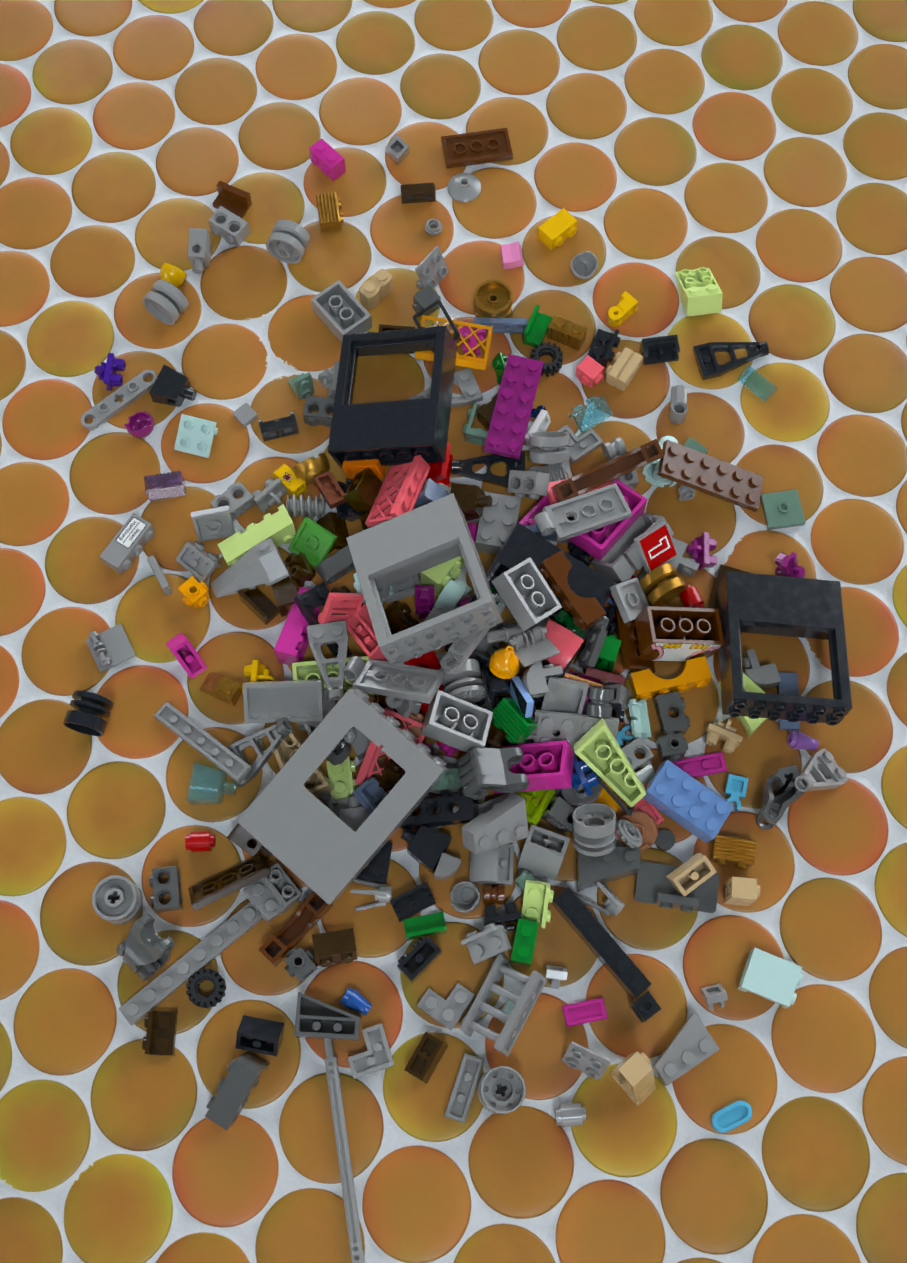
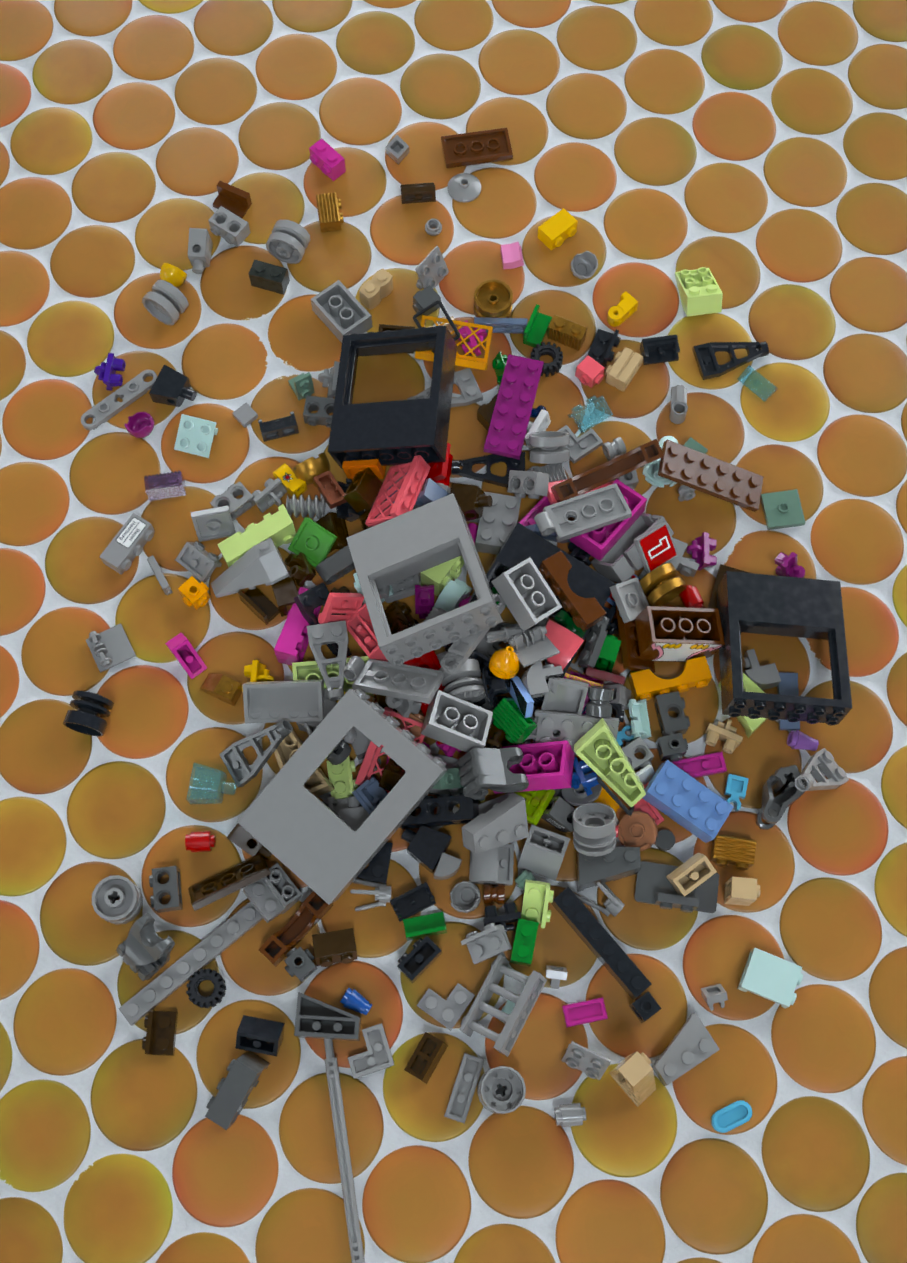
light grey tile [154,702,252,784] -> none
sand green bracket [463,402,488,446] -> none
light grey gear [616,819,643,848] -> none
none -> pearl dark grey brick [249,260,290,295]

